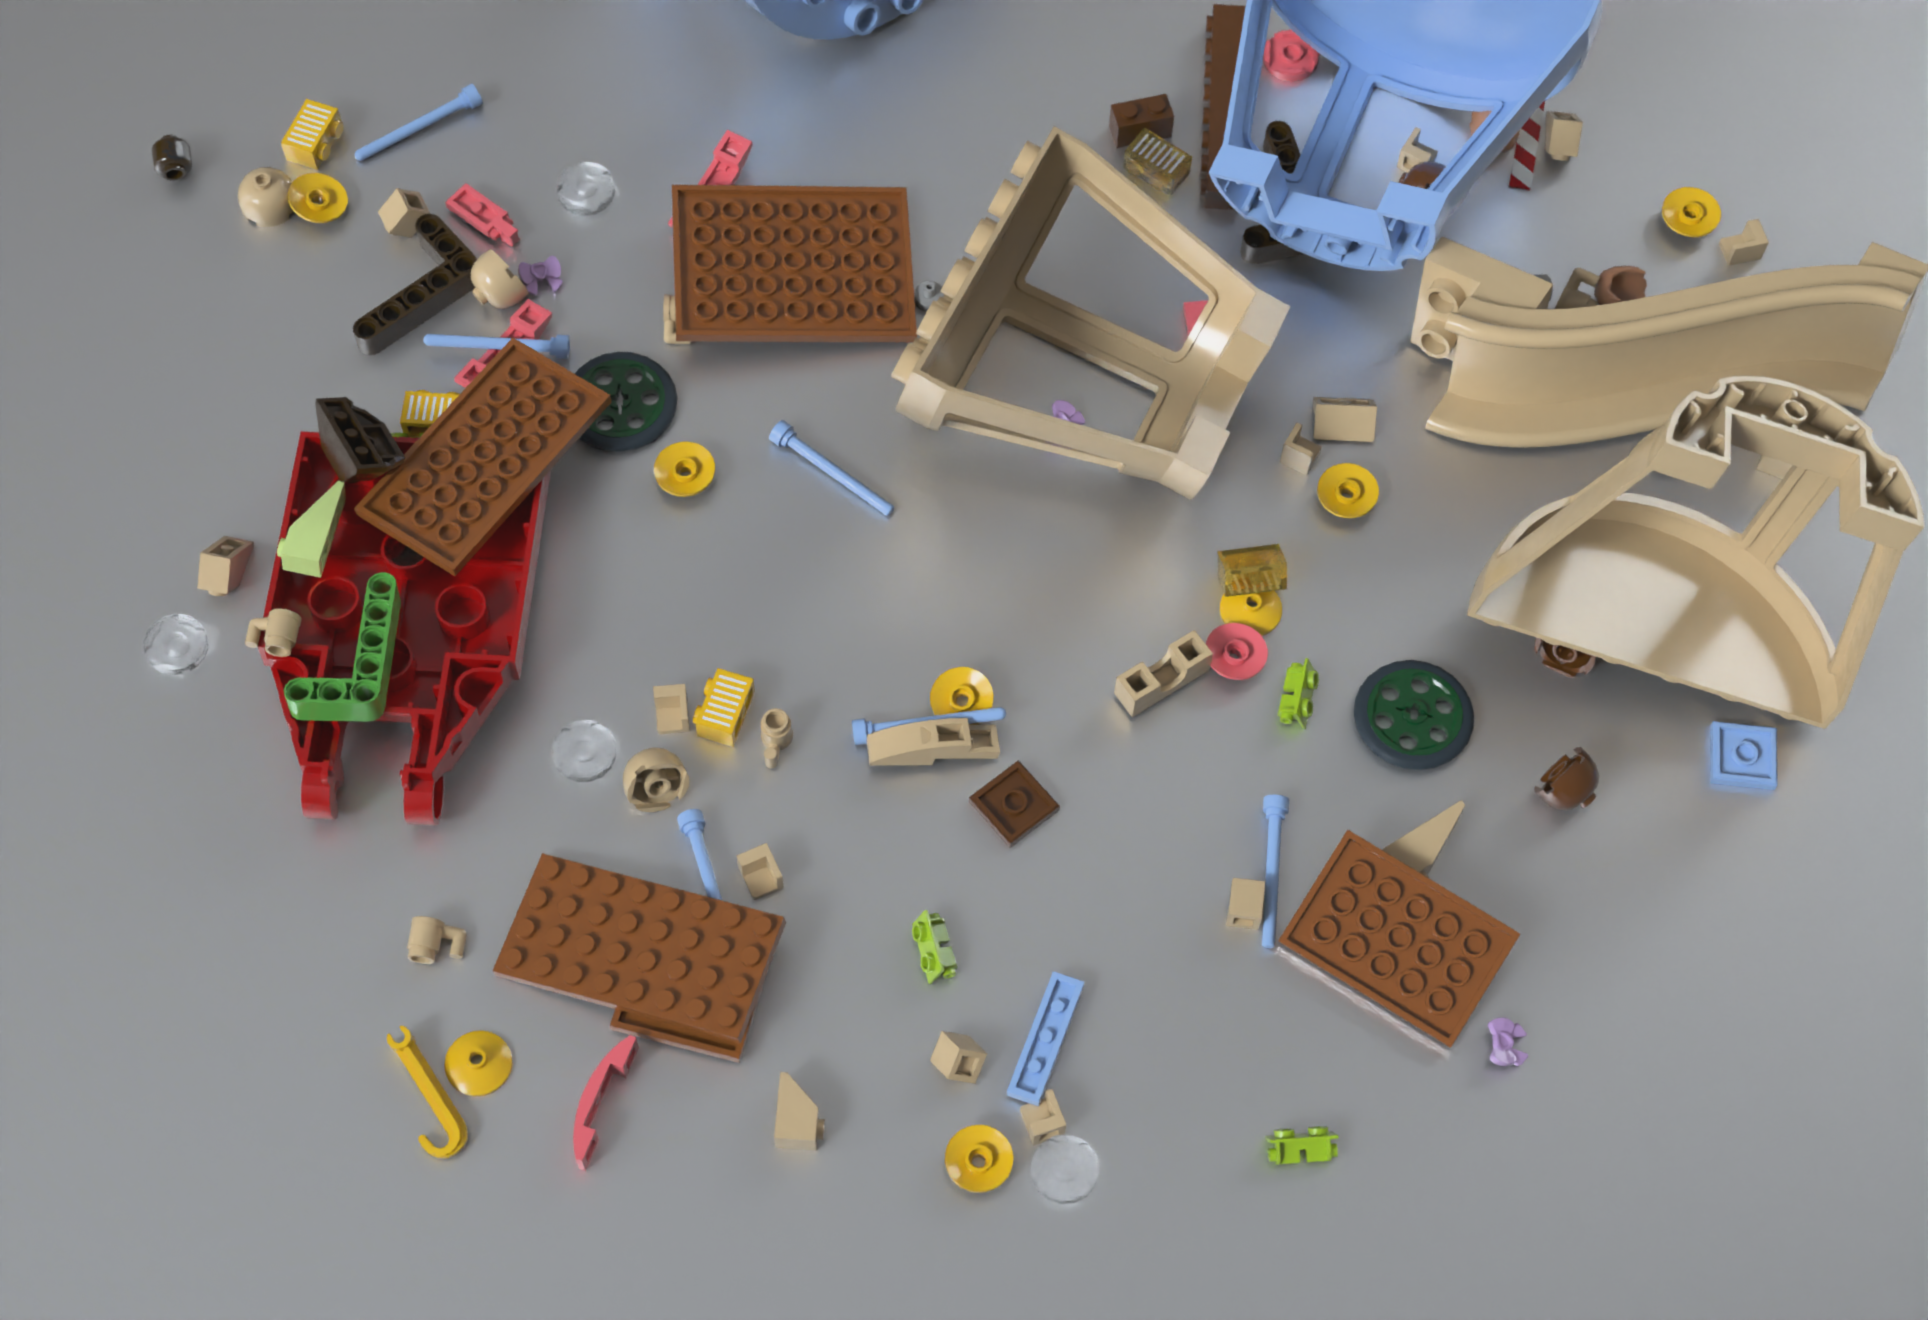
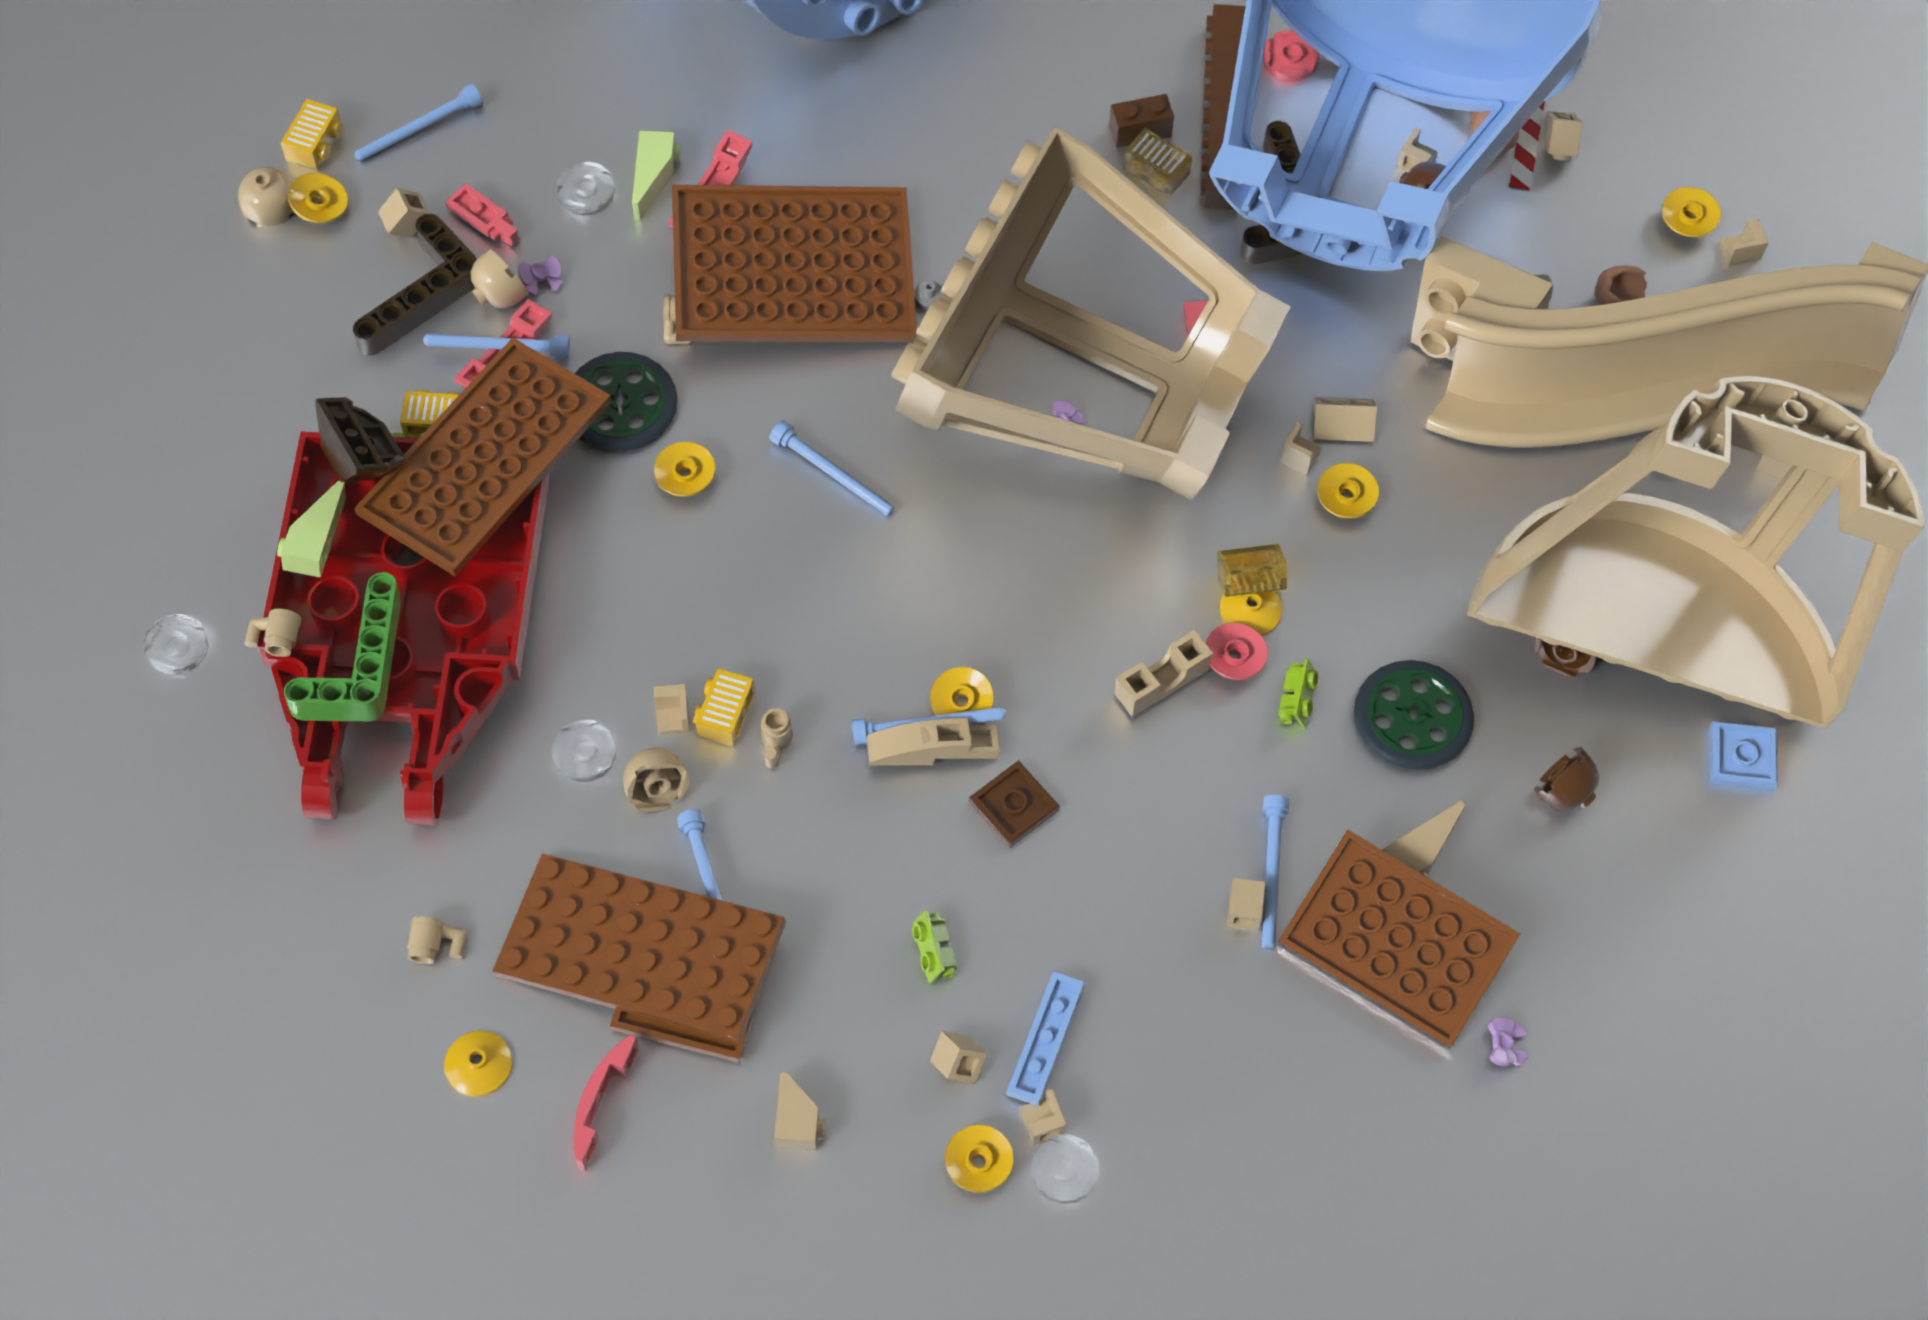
dark brown head [152,135,192,181] -> none
tan slope [197,536,254,596] -> none
yellow piece [387,1025,468,1159] -> none
tan panel [736,843,784,900] -> none
lime hinge [1265,1126,1339,1165] -> none
tan piece [1555,267,1600,309] -> none
none -> yellowish green slope [632,131,681,220]

